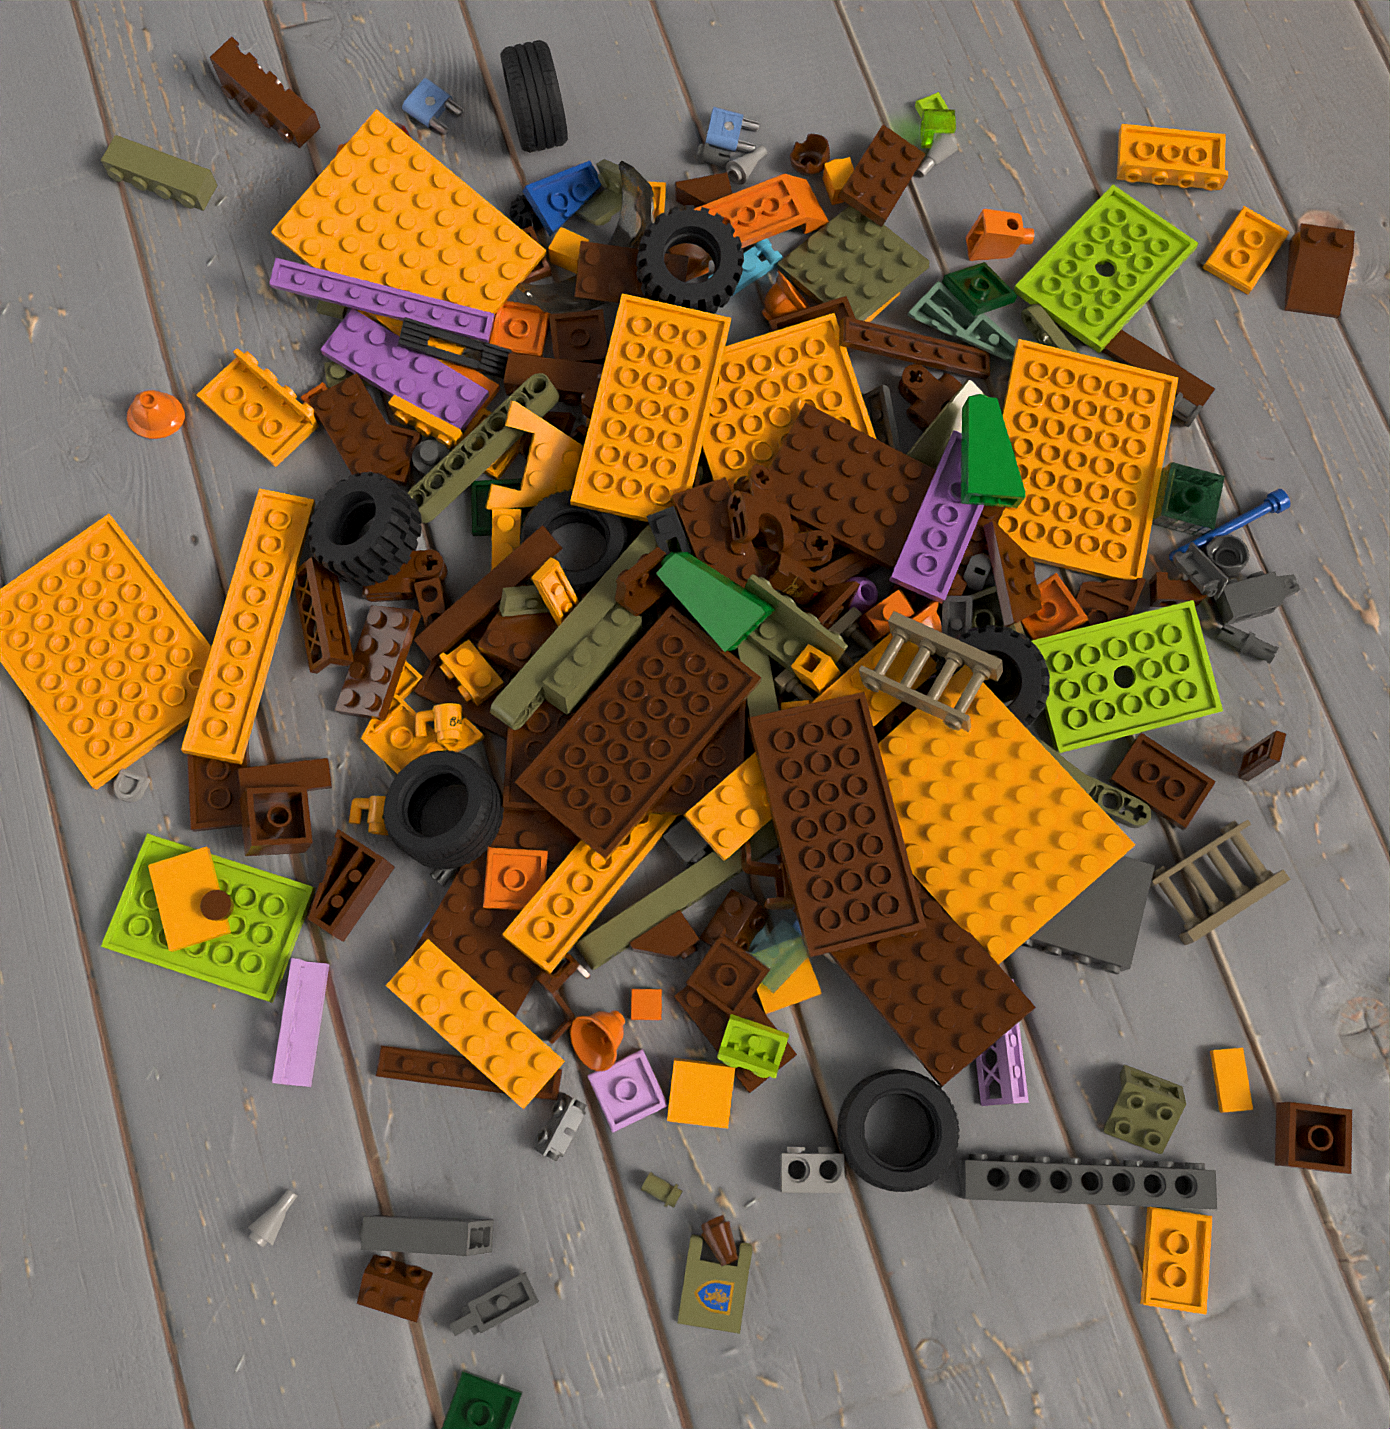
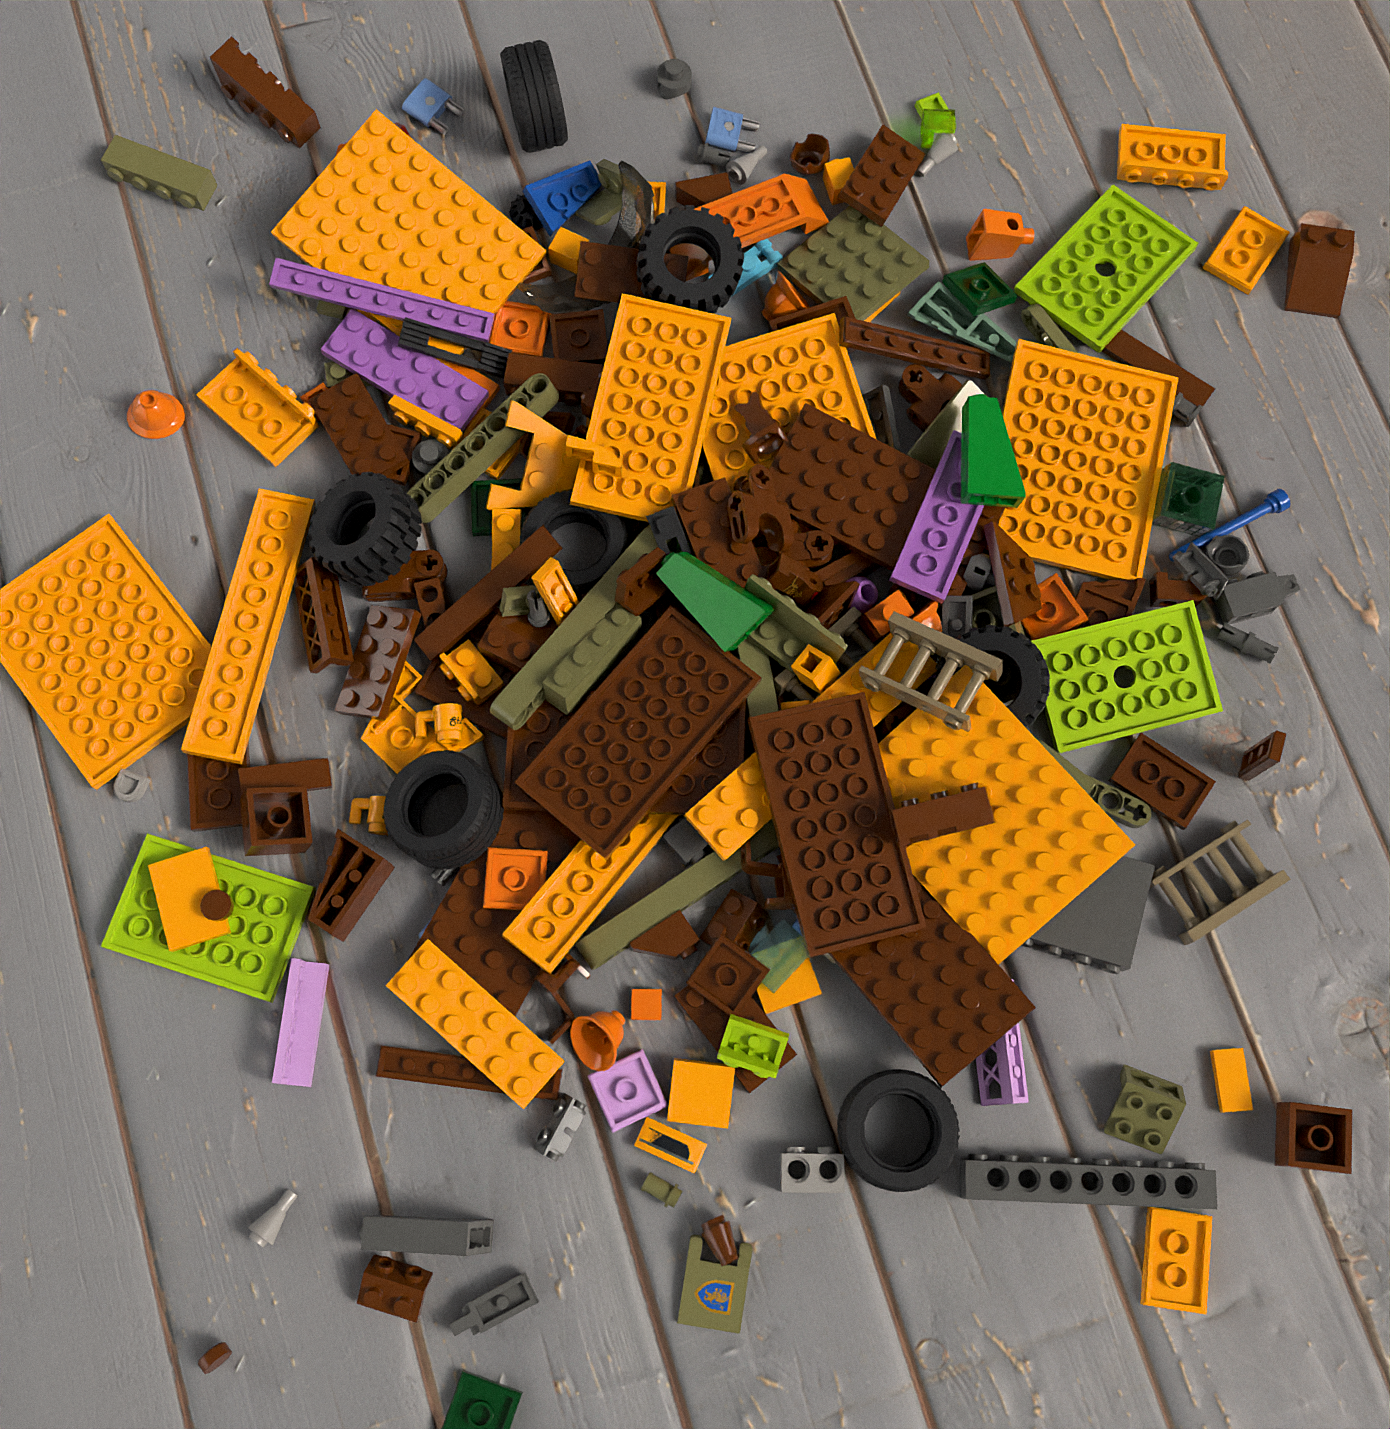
none -> reddish brown tile [198,1342,232,1374]
none -> dark grey pin [527,589,551,627]
none -> light orange slope [566,435,622,478]
none -> light orange slope [634,1117,707,1174]
none -> dark grey piece [657,59,692,99]
none -> reddish brown hair [734,392,790,464]
none -> reddish brown wedge [892,782,996,847]

